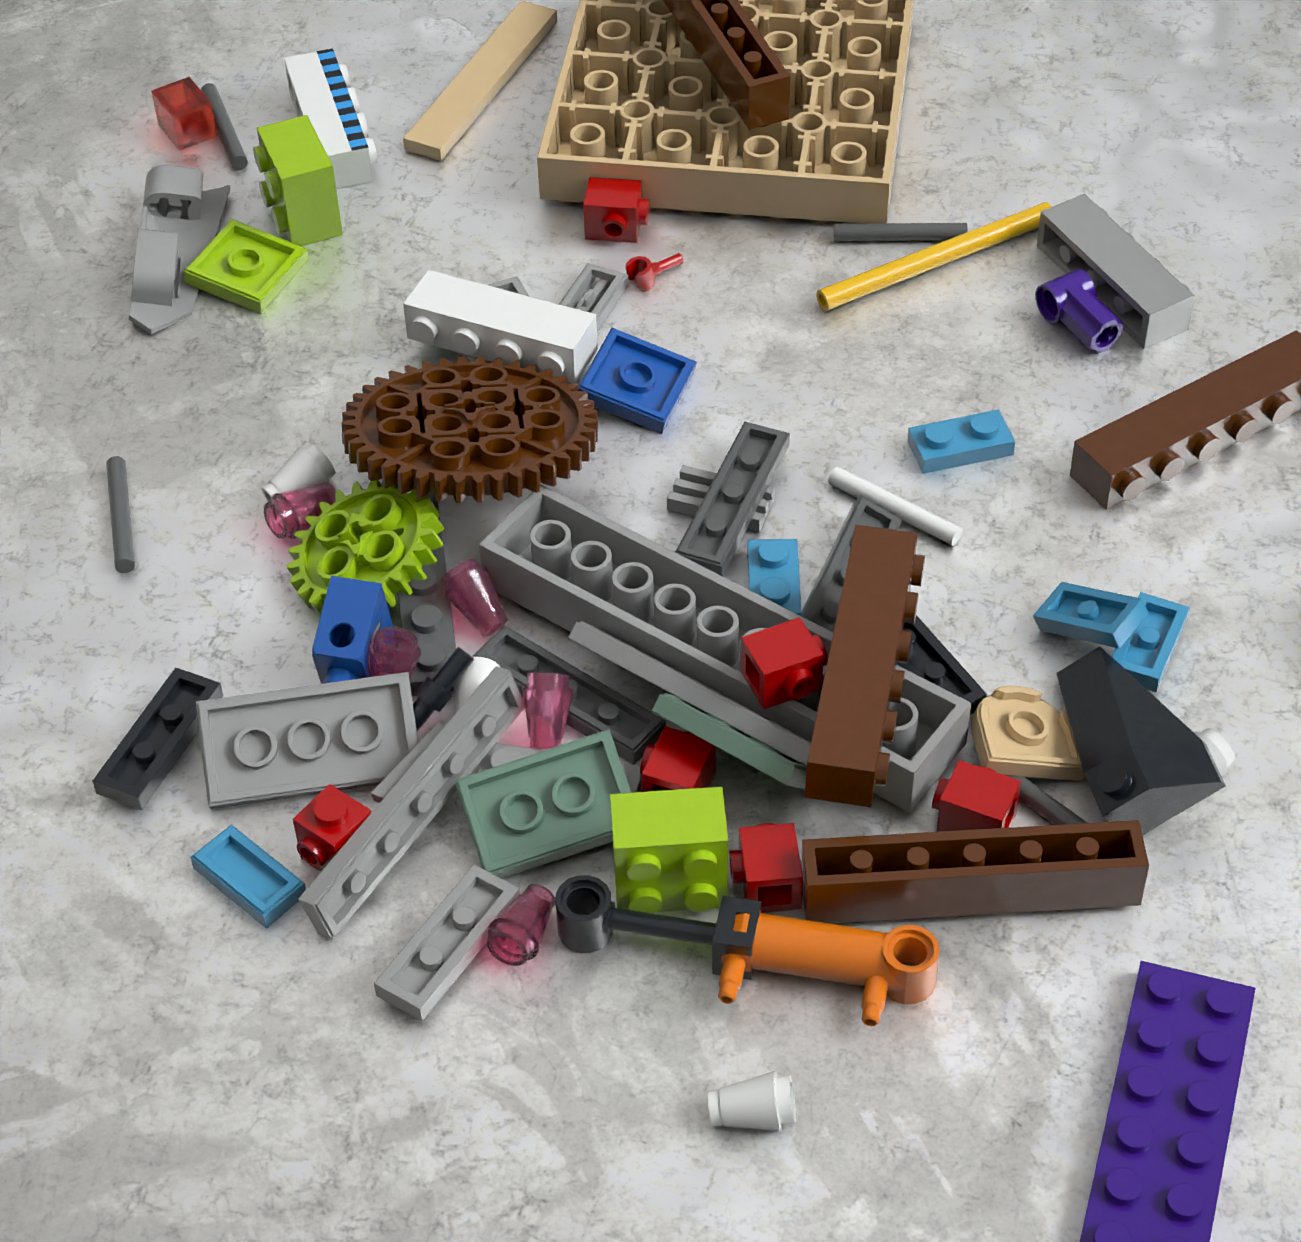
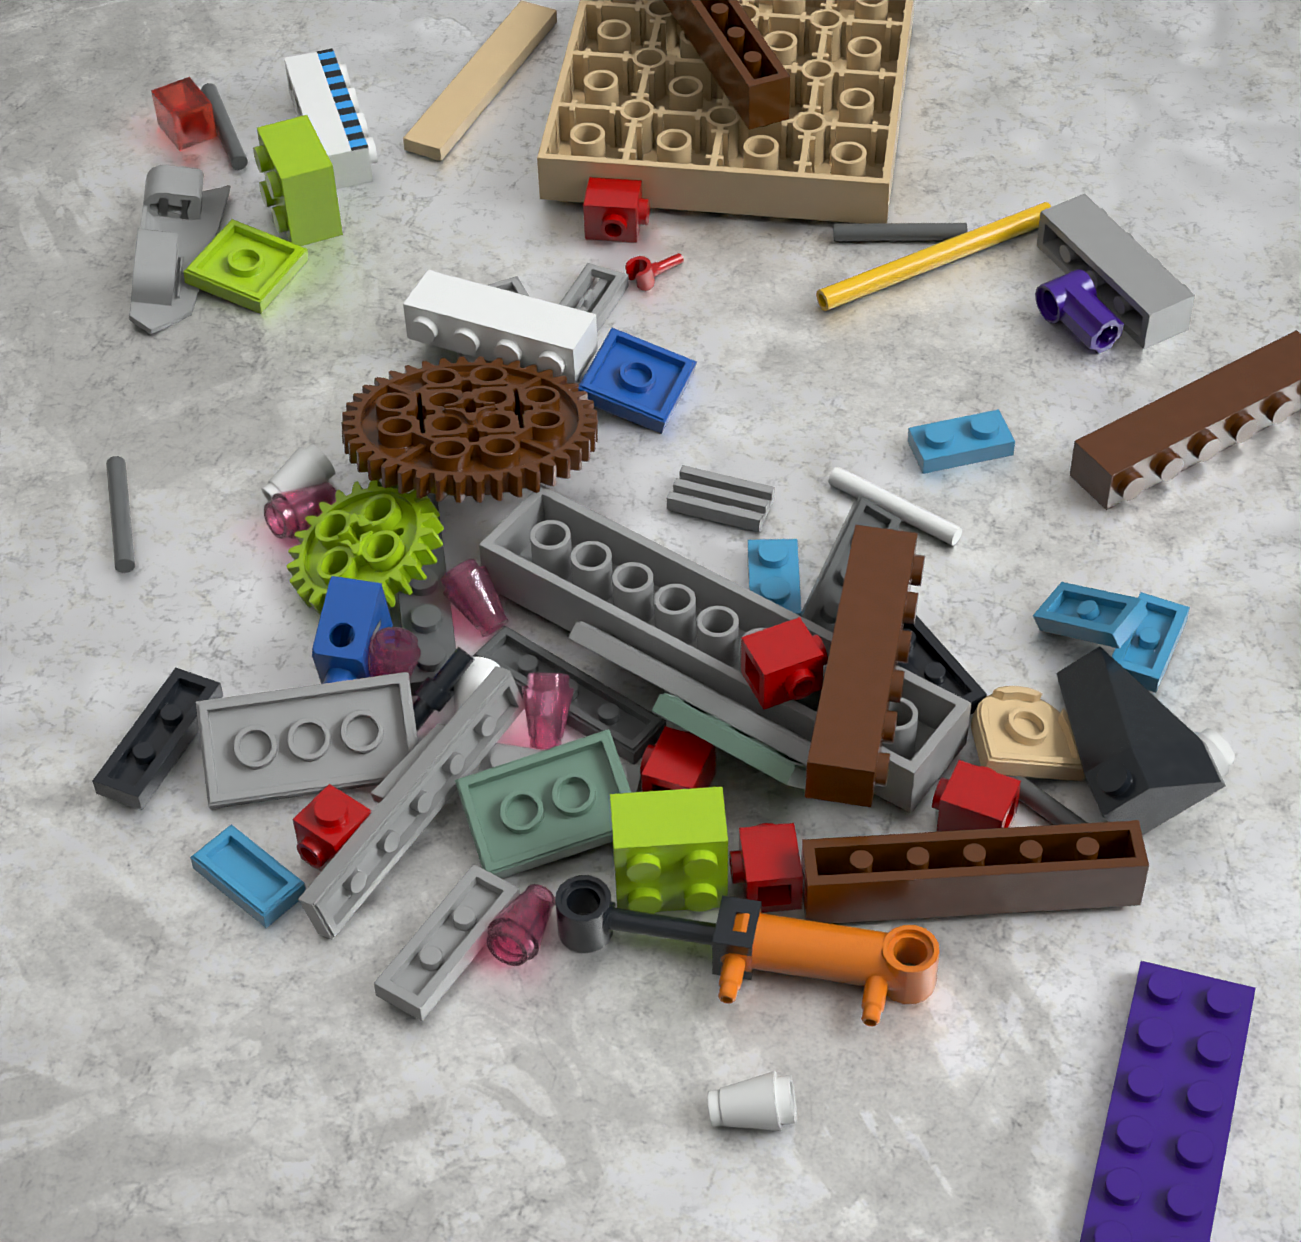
dark grey tile [675,421,790,576] -> none

